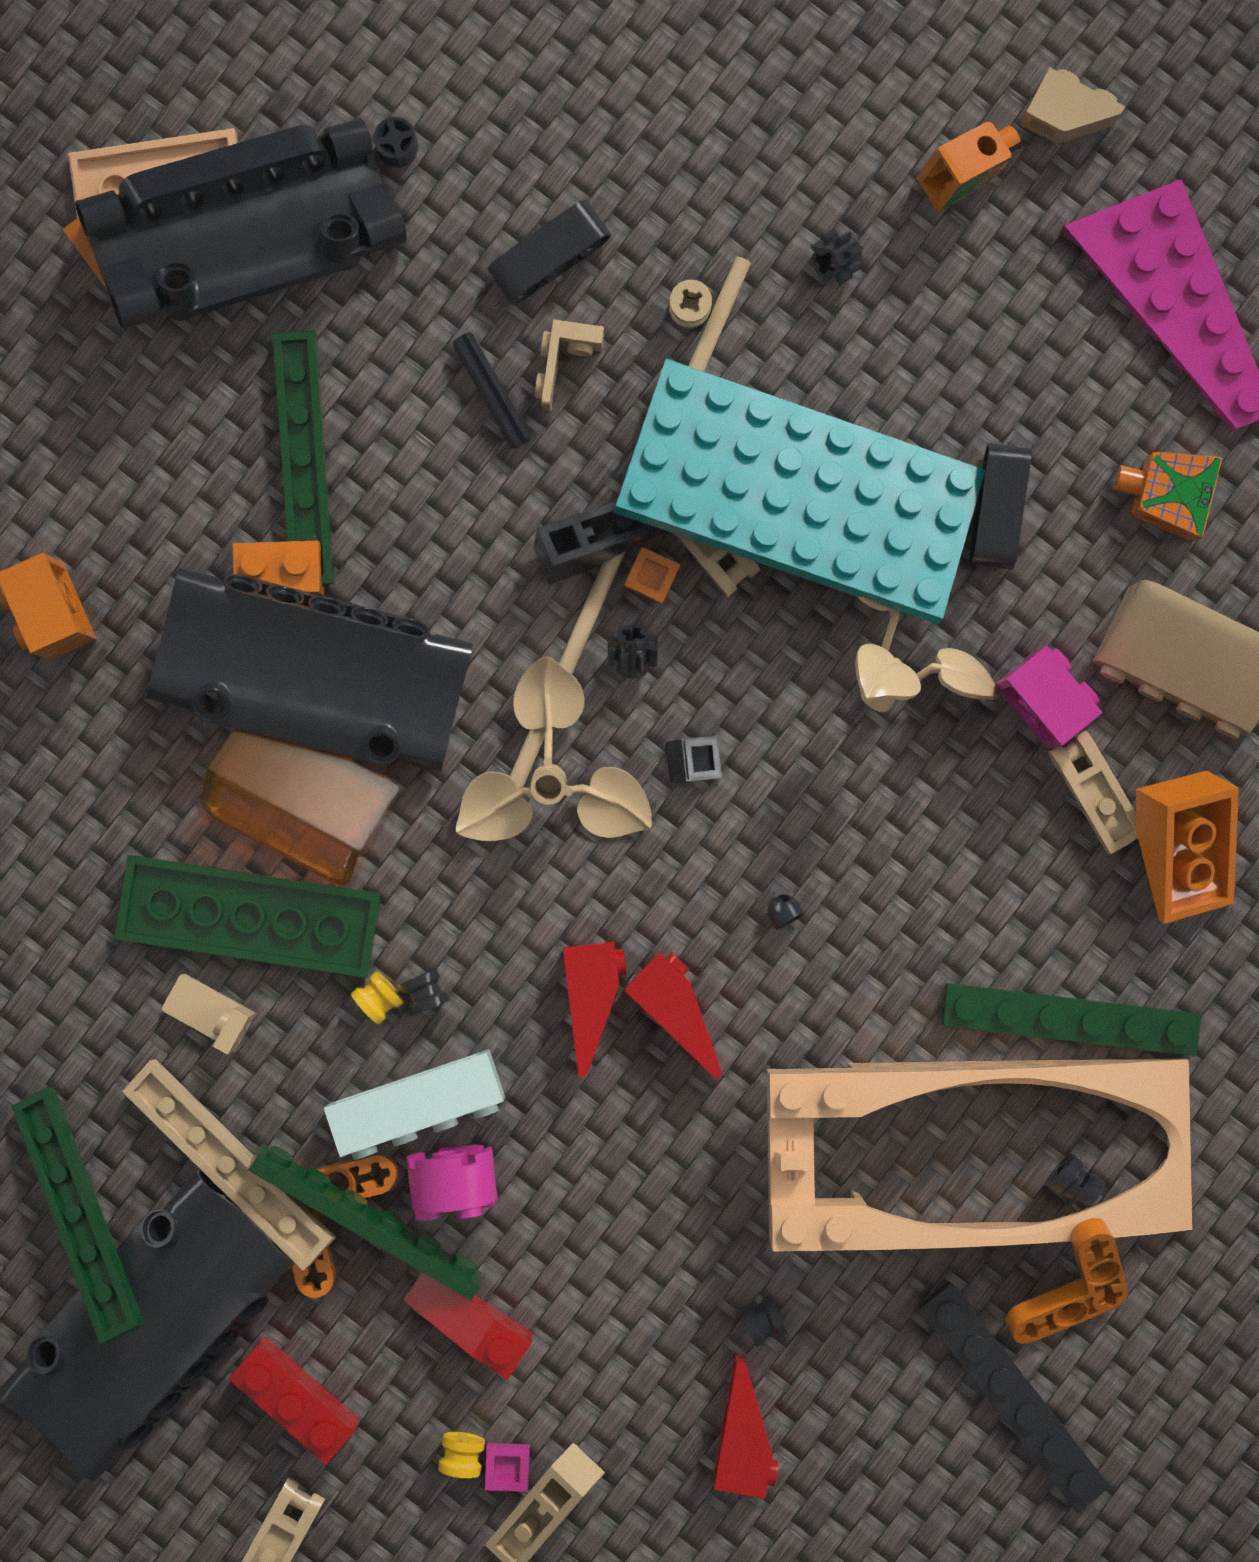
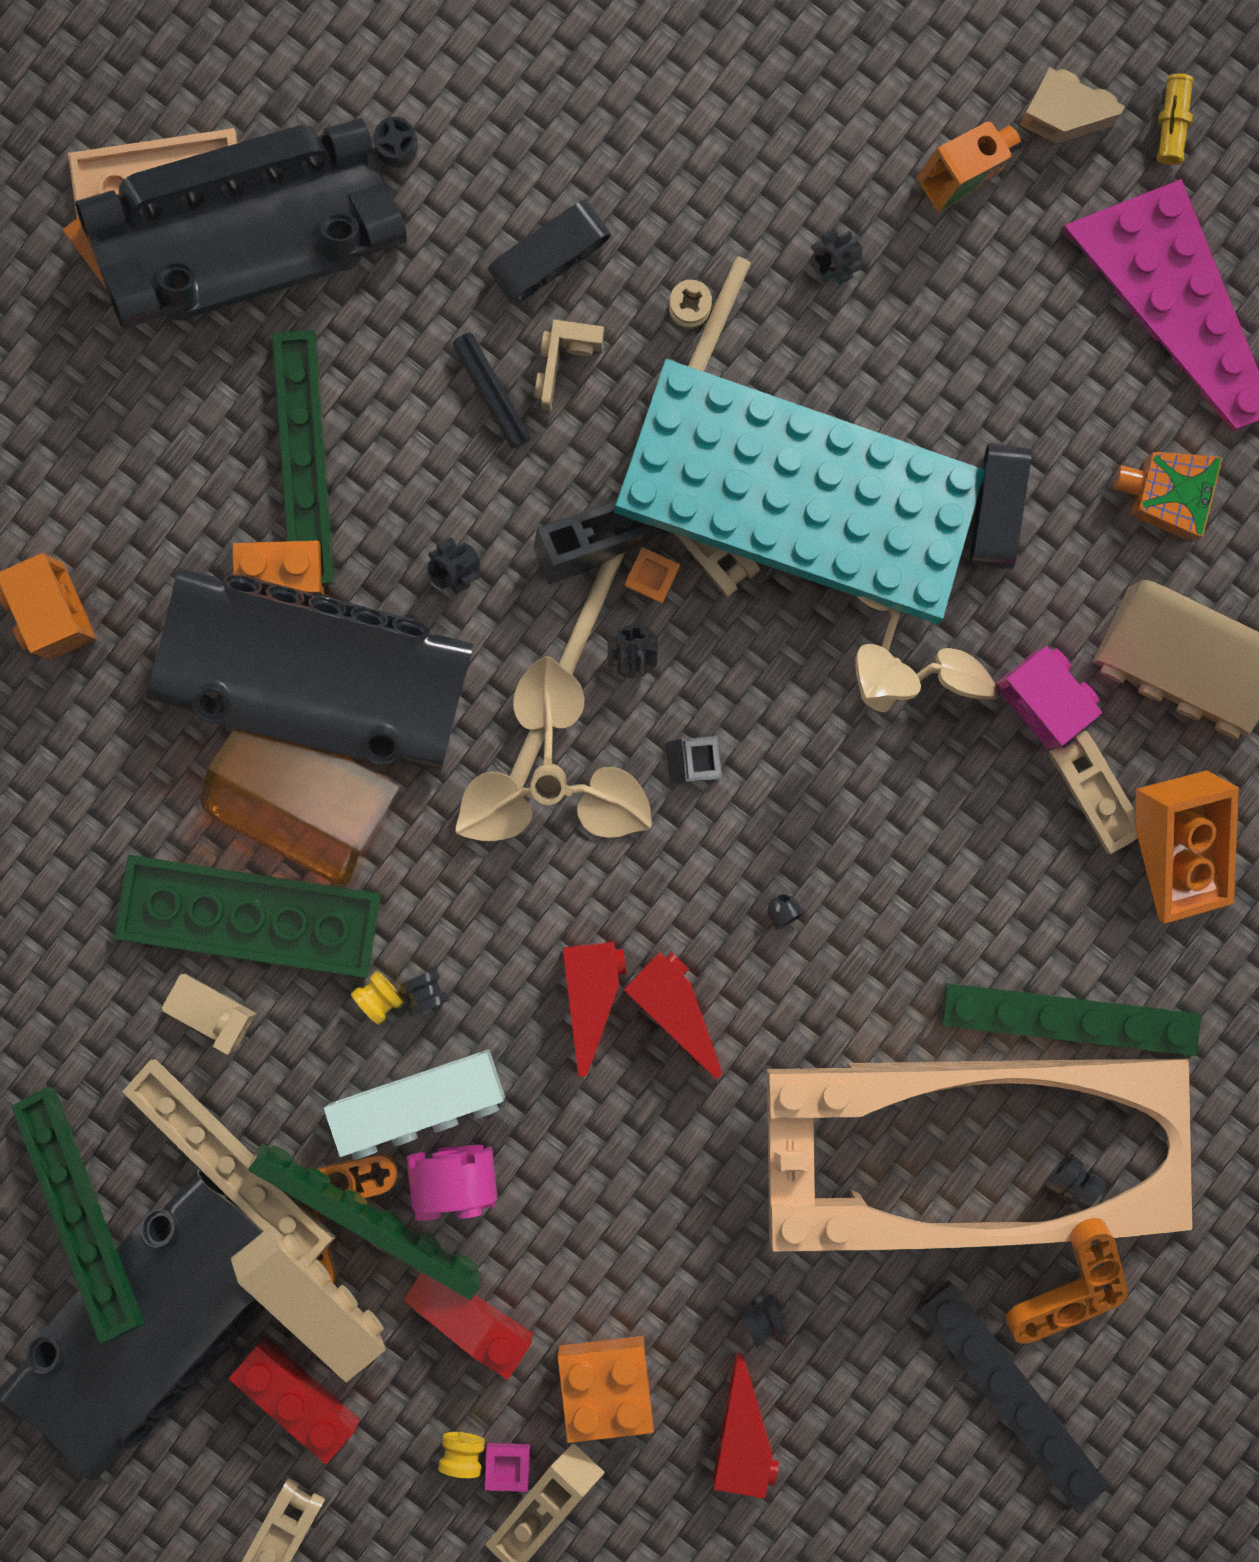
none -> tan brick [231,1225,386,1382]
none -> black gear [427,538,480,594]
none -> orange brick [558,1336,654,1443]
none -> yellow pin [1157,74,1194,165]

